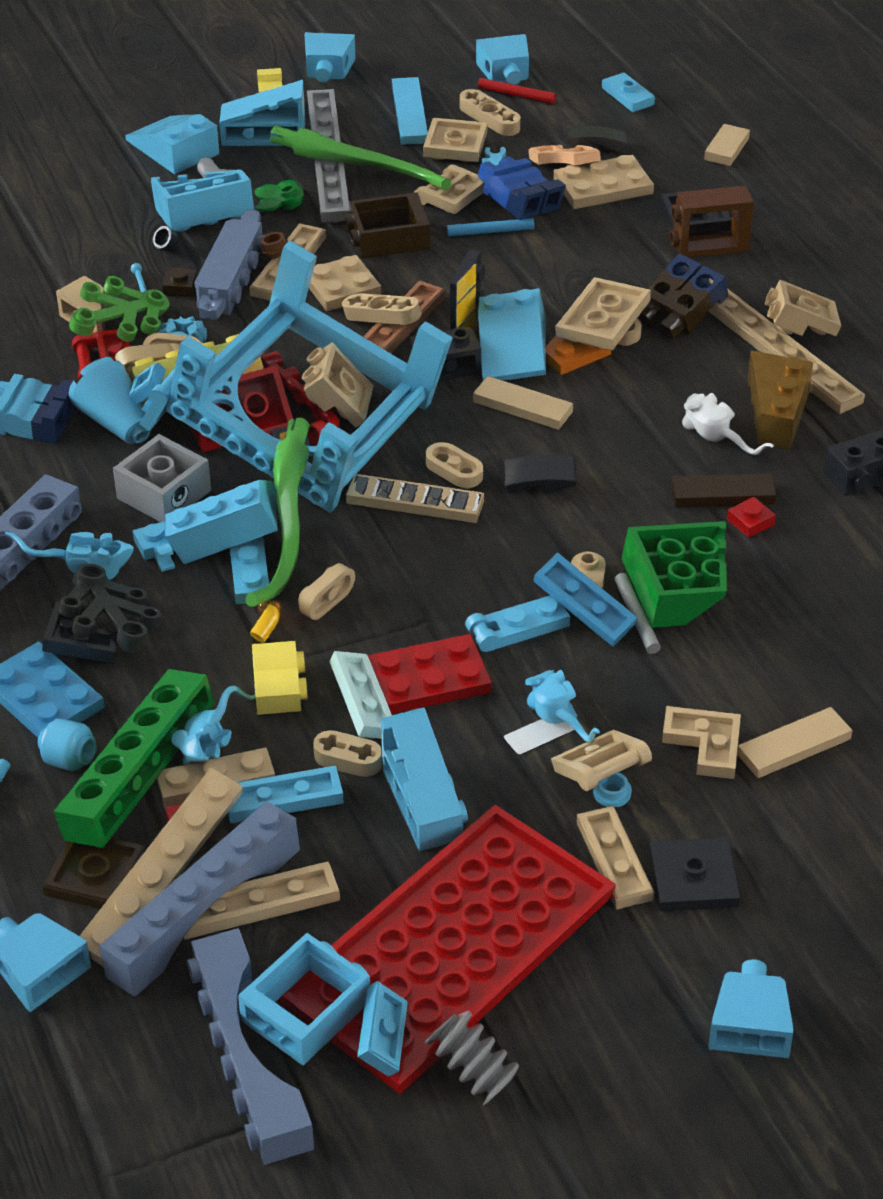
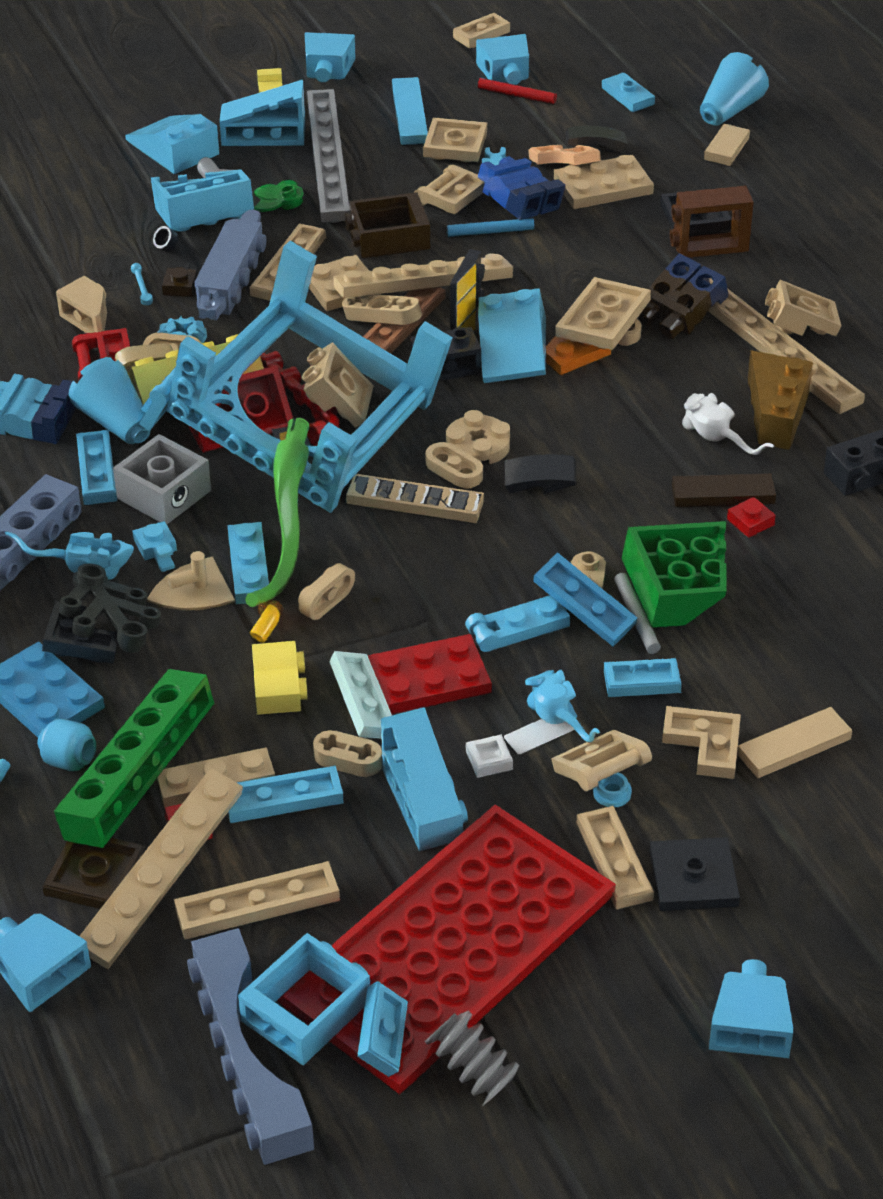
bright green plant [69,276,170,342] -> none
sand blue arch [99,801,300,997] -> none
medium azure tile [129,363,166,404] -> none
medium azure slope [165,480,278,564] -> none
medium azure animal [171,685,256,764] -> none
reddish brown plate [260,232,289,258] -> none
bright green animal [270,125,451,190] -> none
tan beam [460,89,521,136] -> none
tan tile [473,376,573,430] -> none
none -> medium azure tile [76,430,117,505]
none -> tan shield [147,551,235,610]
none -> tan plate [334,254,513,298]
none -> tan plate [446,410,510,464]
none -> tan plate [453,13,510,48]
none -> white tile [466,734,513,778]
none -> medium azure plate [604,658,682,697]
none -> medium azure cone [700,52,769,126]

